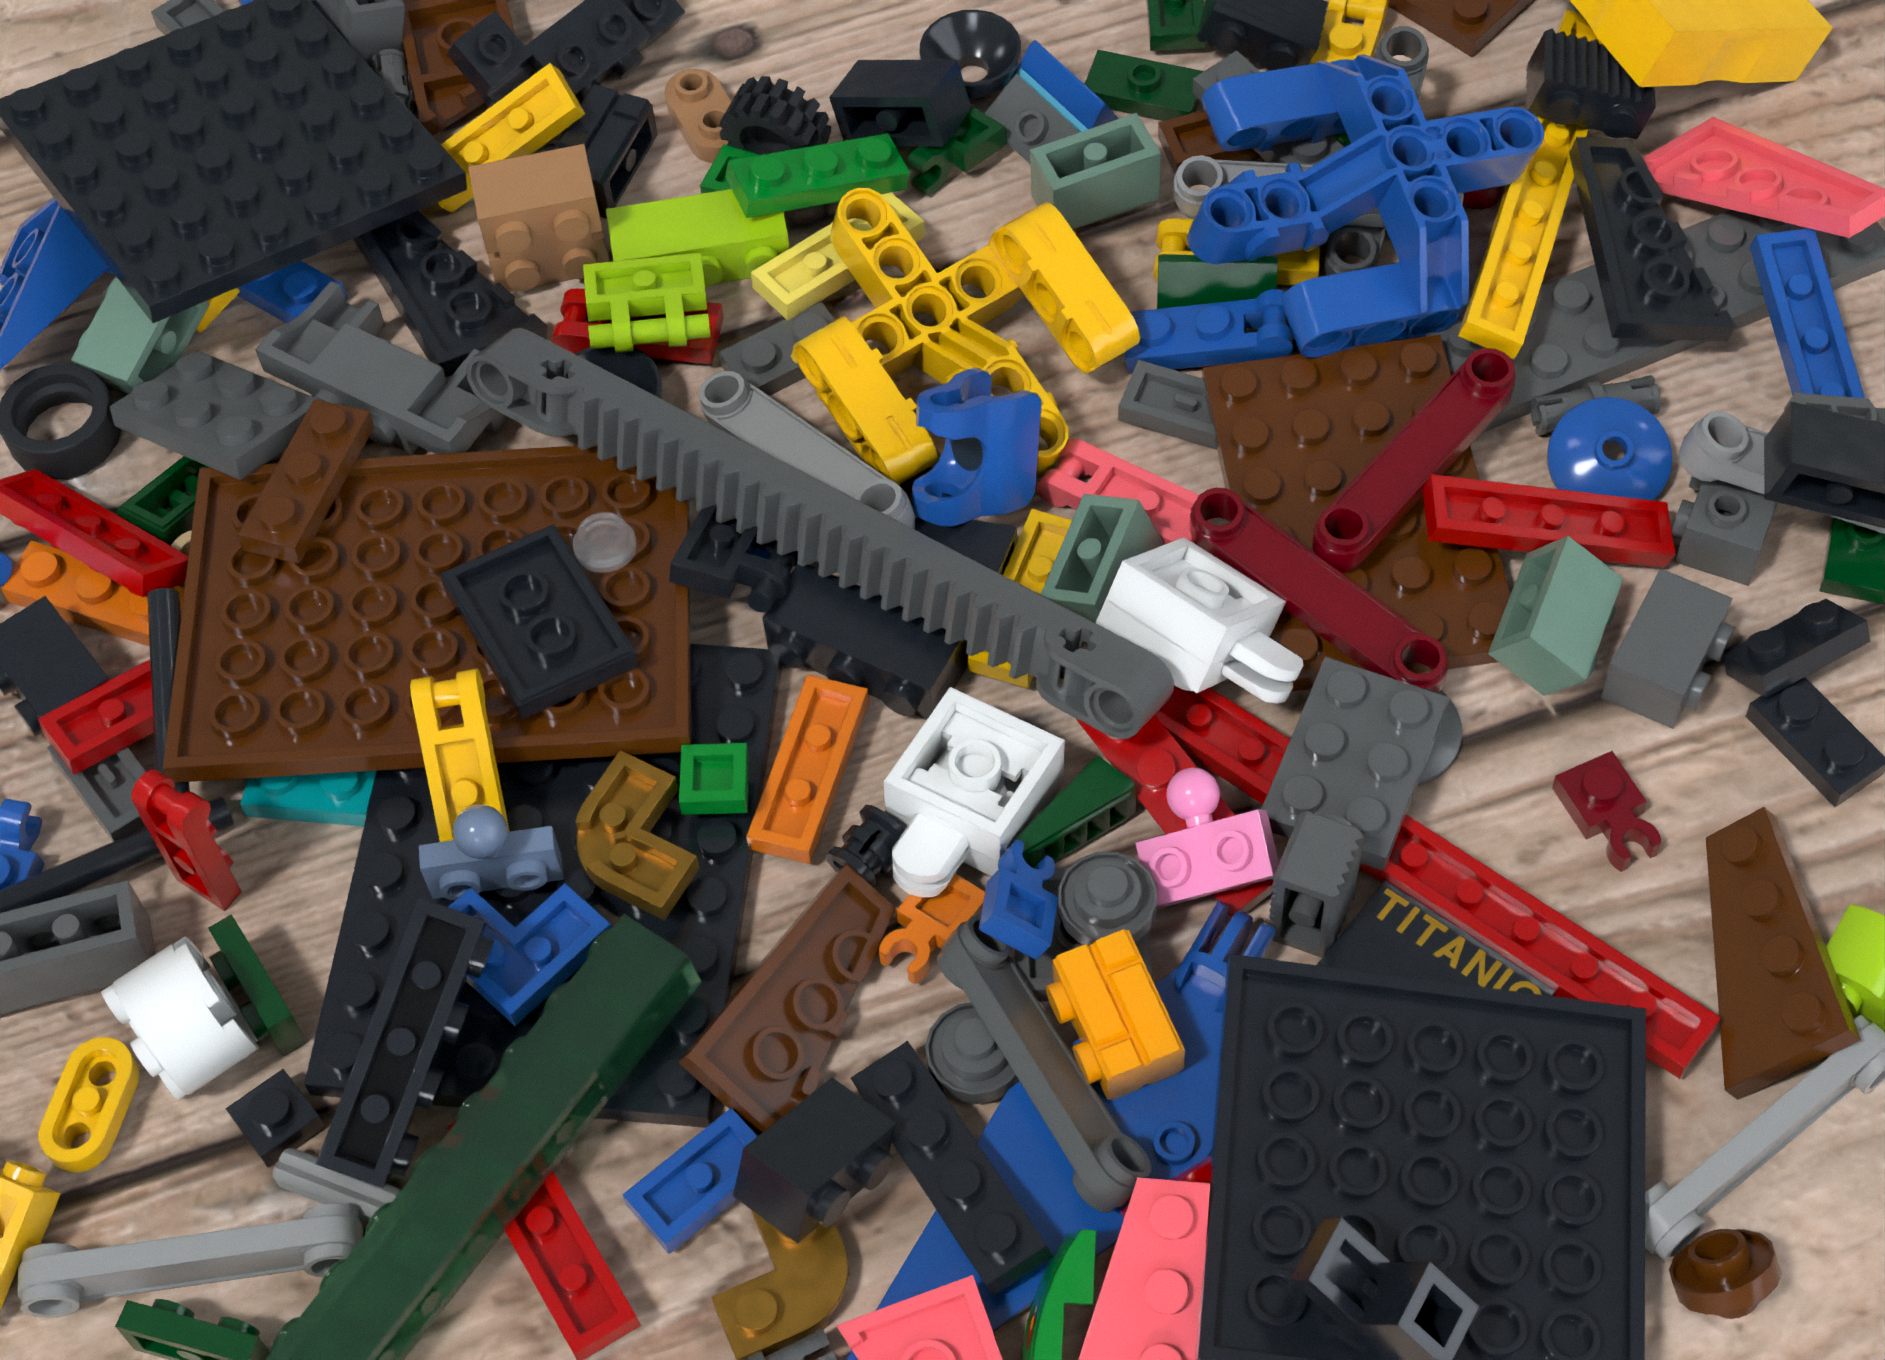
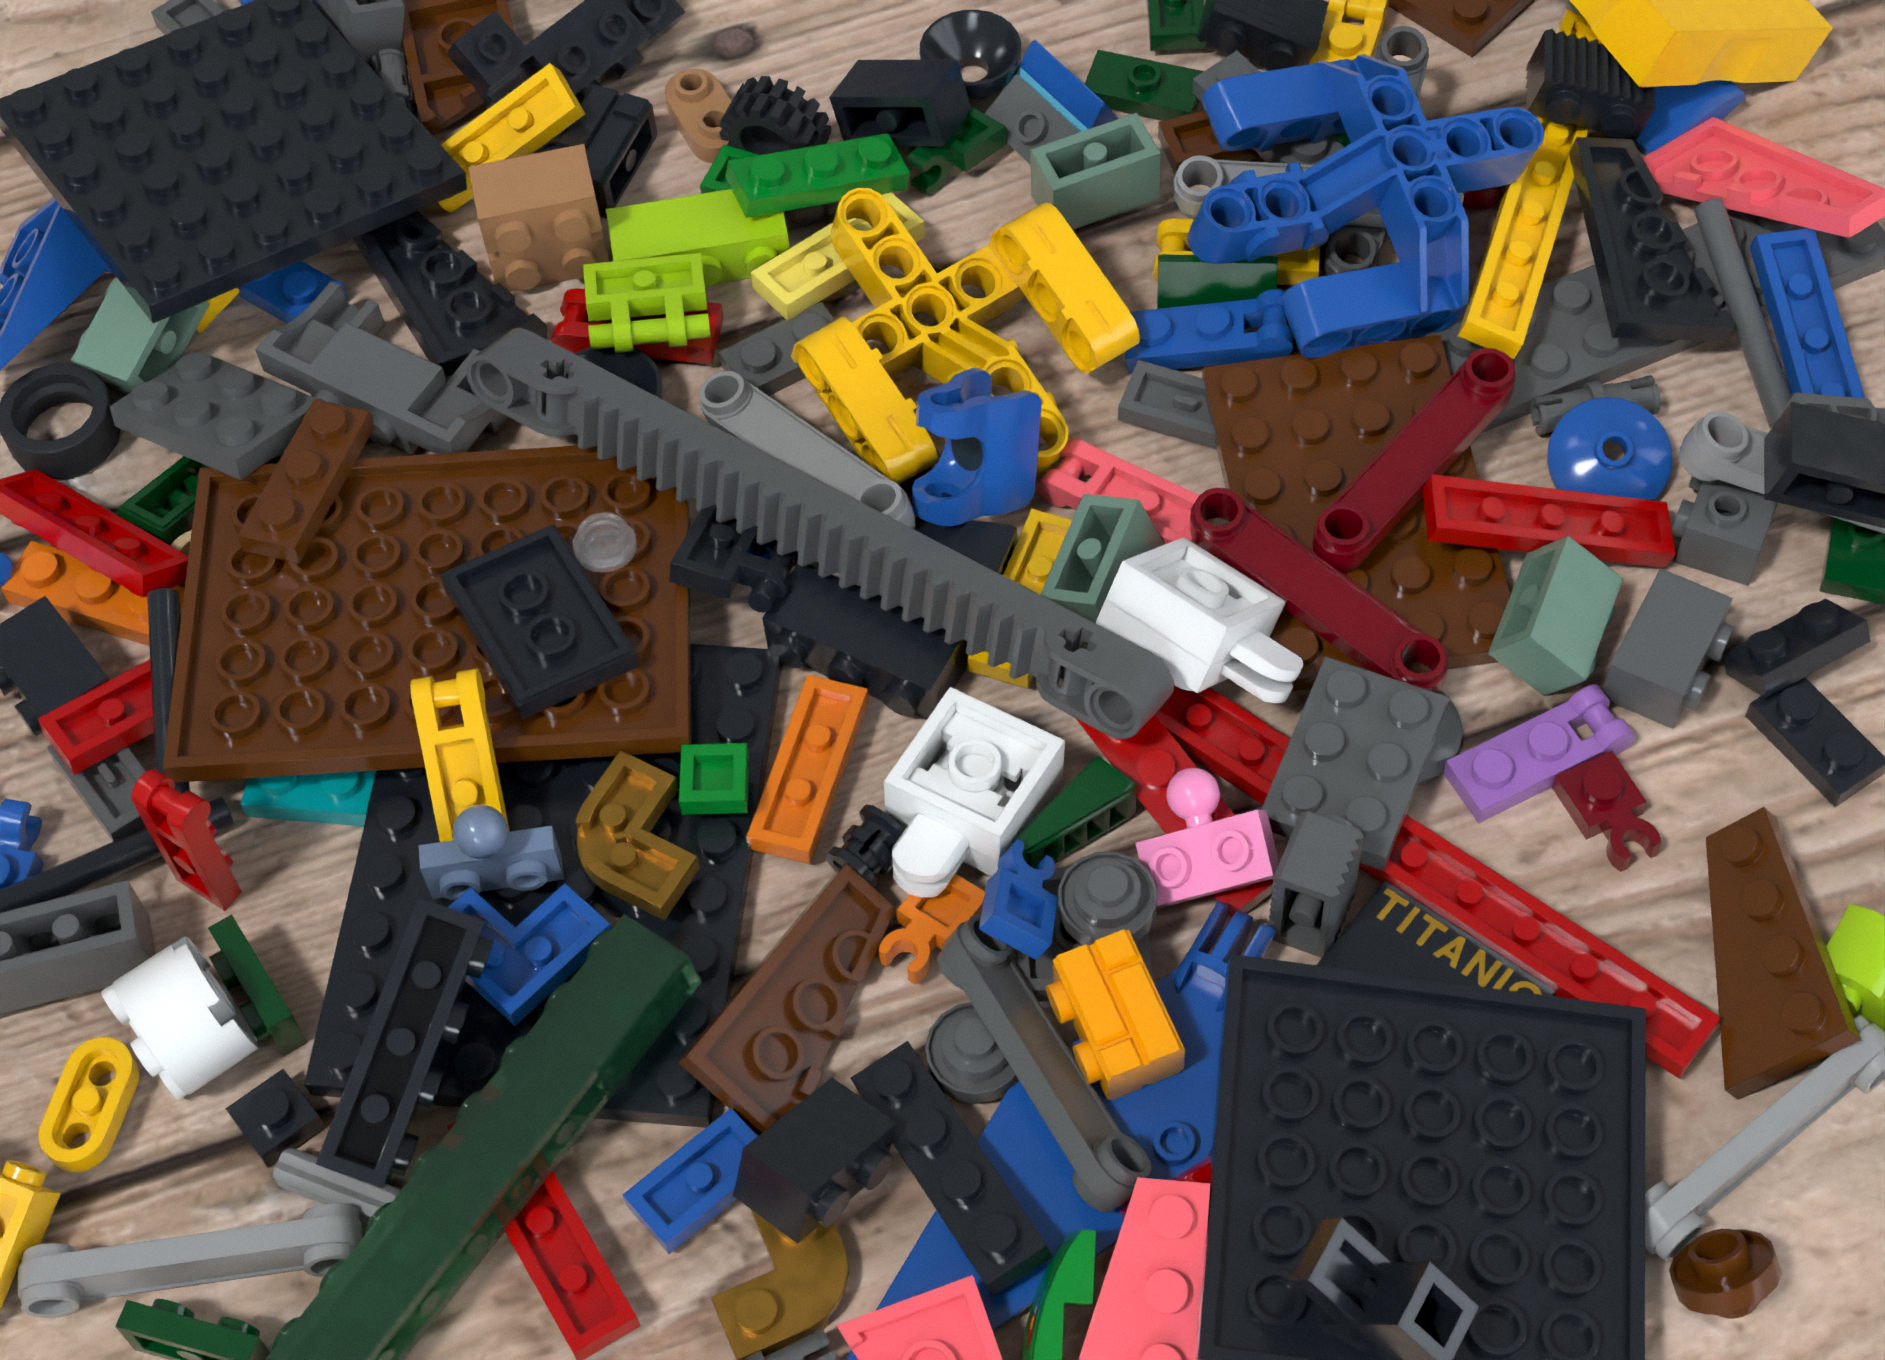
none -> medium lavender plate [1443,684,1636,824]
none -> blue slope [1624,80,1746,156]
none -> dark grey piece [1694,199,1792,429]

